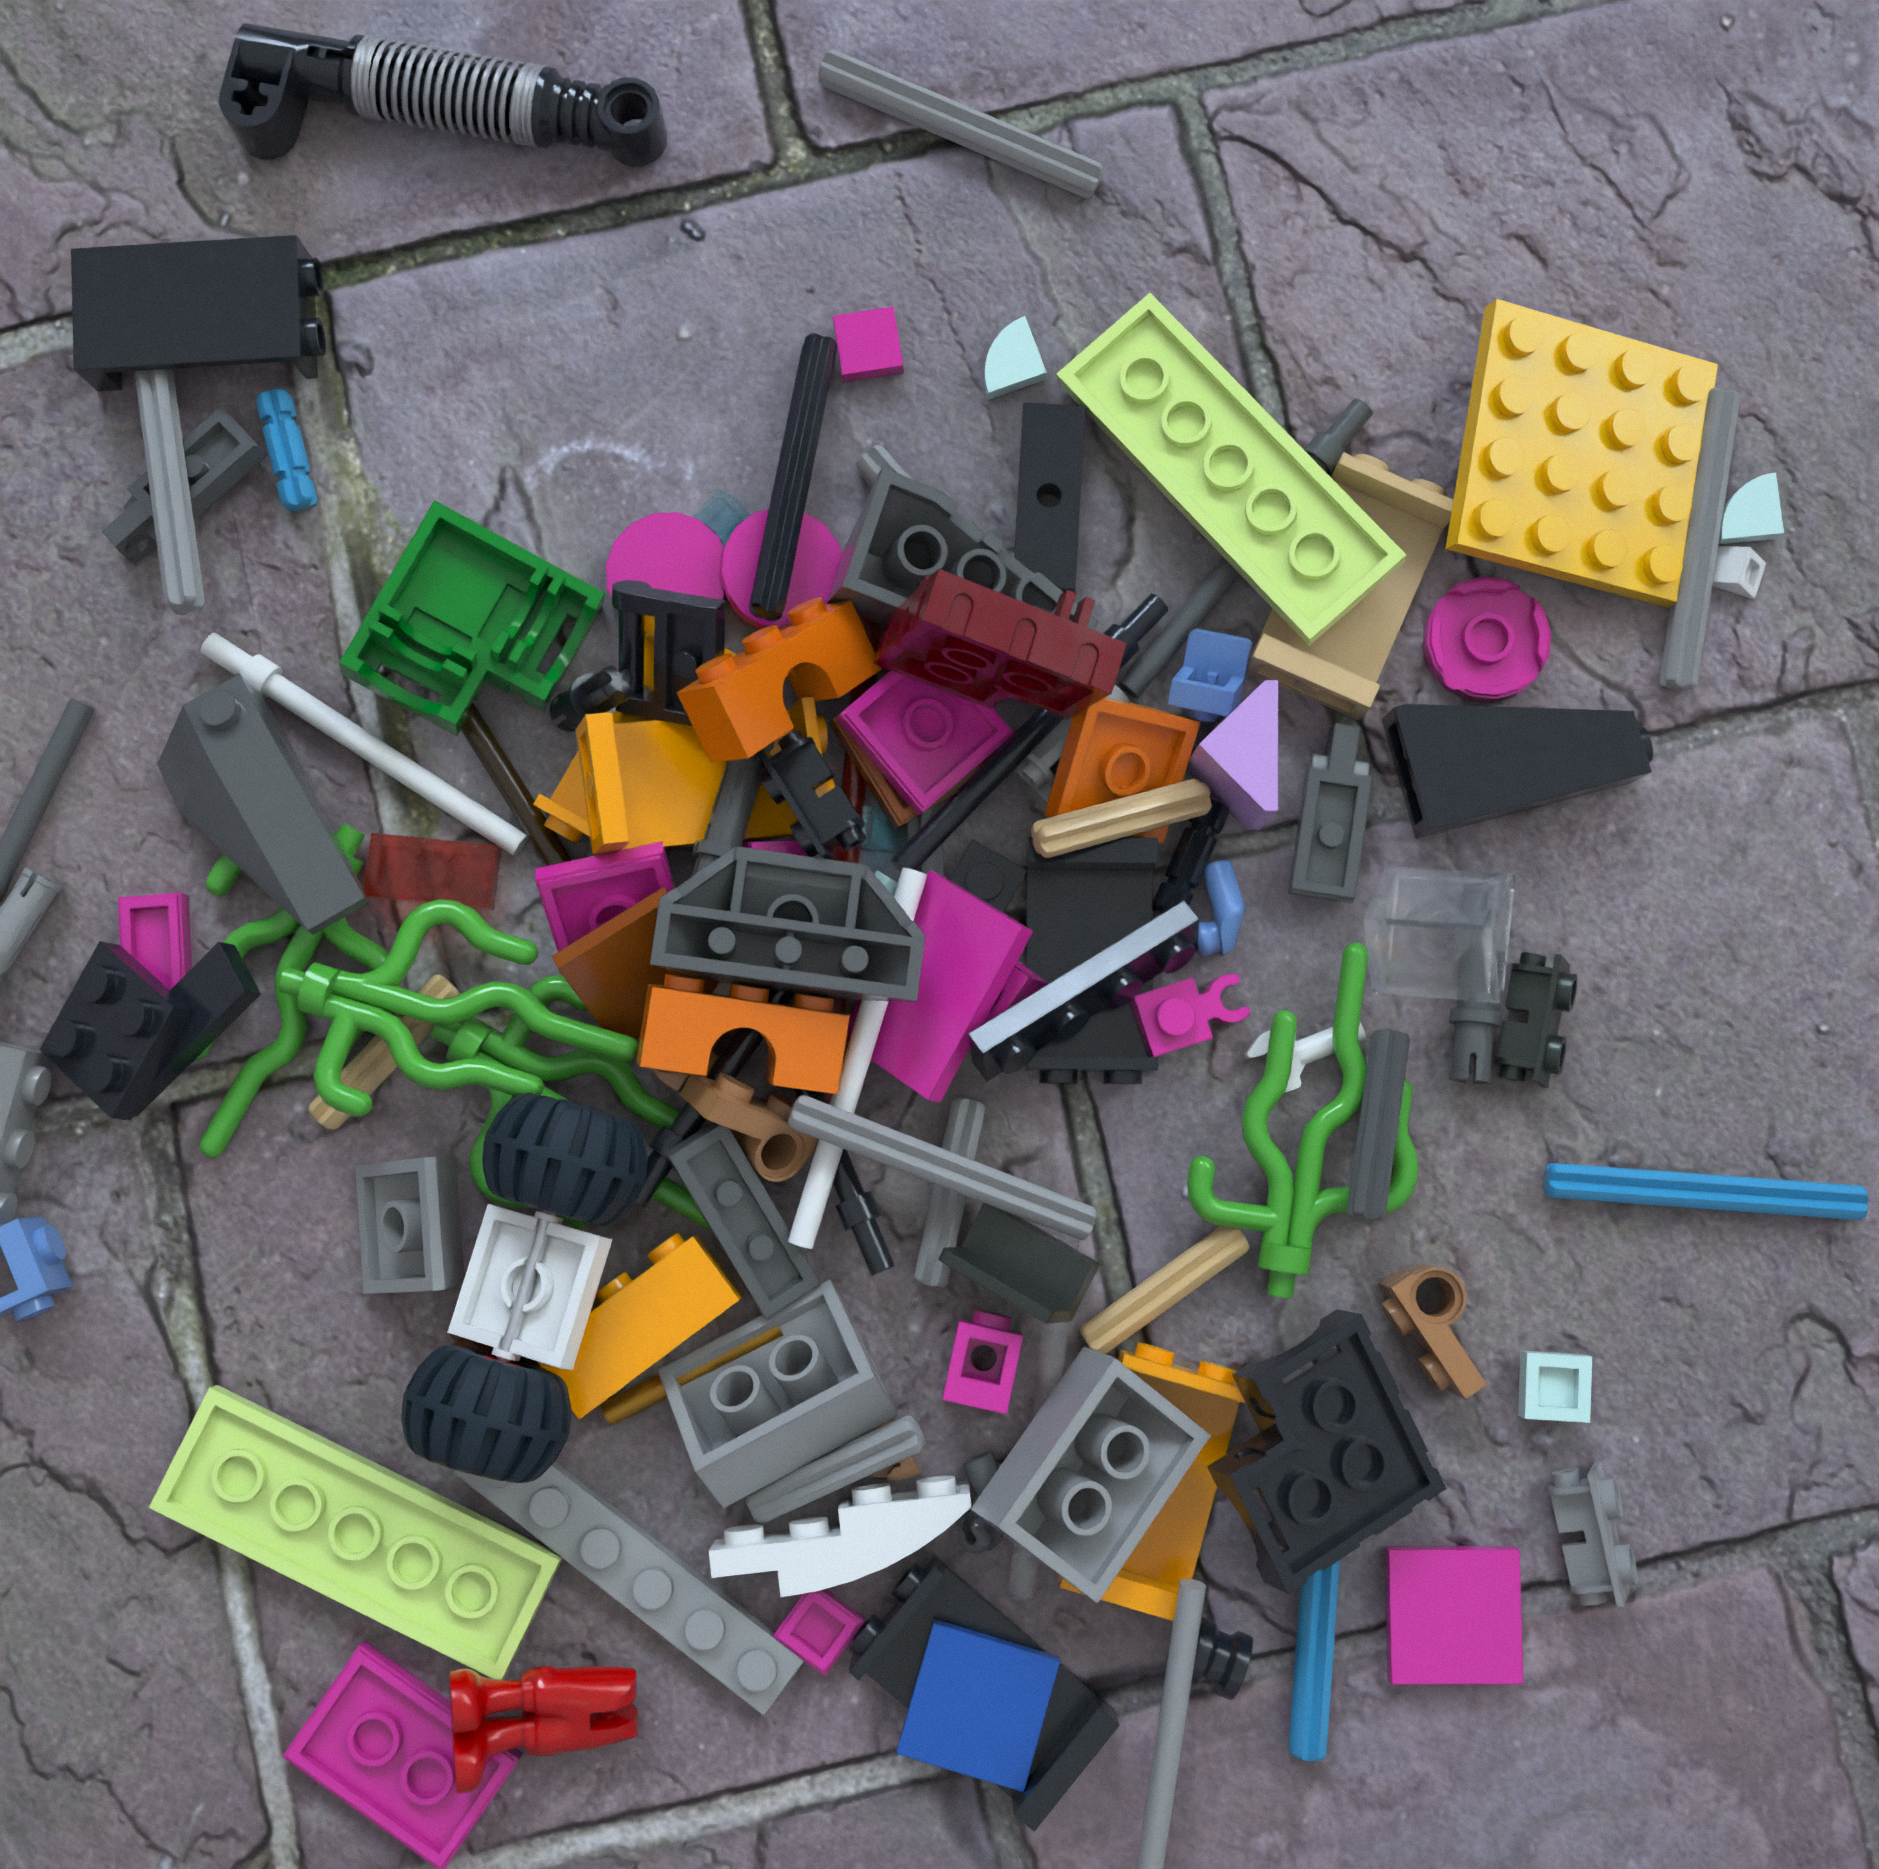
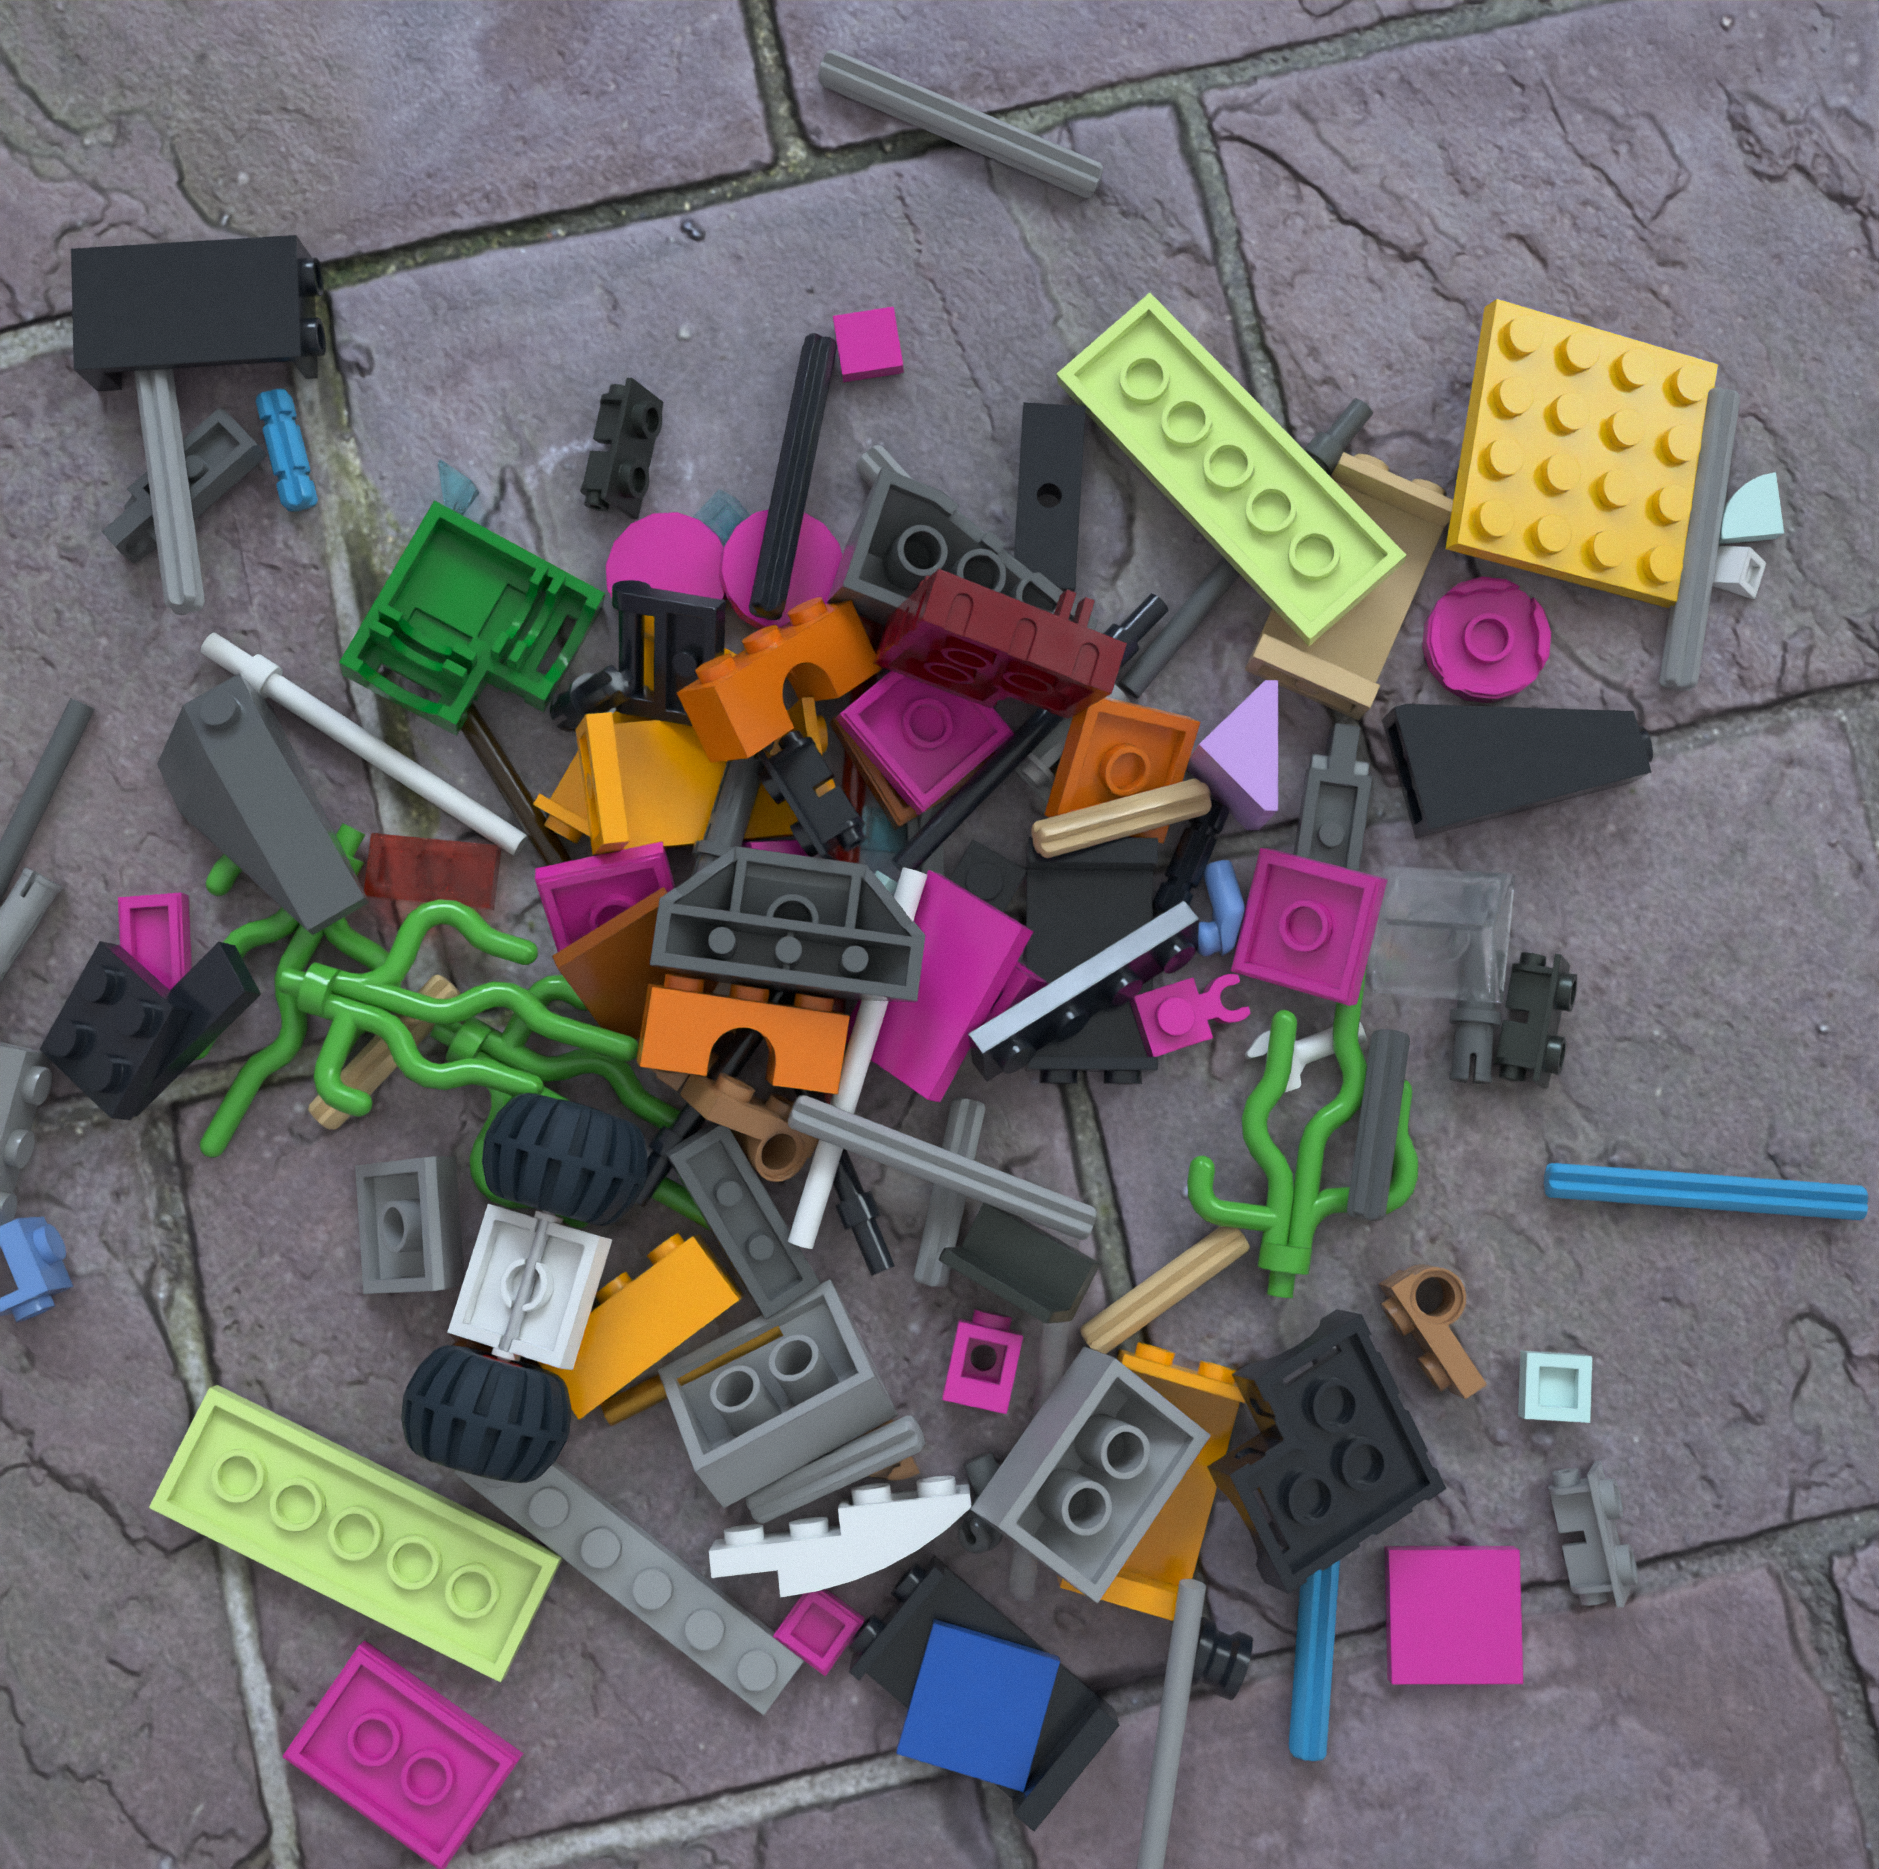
black piece [219,23,667,167] -> none
red piece [449,1666,638,1794] -> none
light aqua tile [984,316,1047,400] -> none
medium blue bracket [1167,628,1252,722] -> none
none -> clear light blue piece [438,459,480,515]
none -> pearl dark grey hinge [580,378,664,520]
none -> dark pink tile [1231,848,1388,1006]

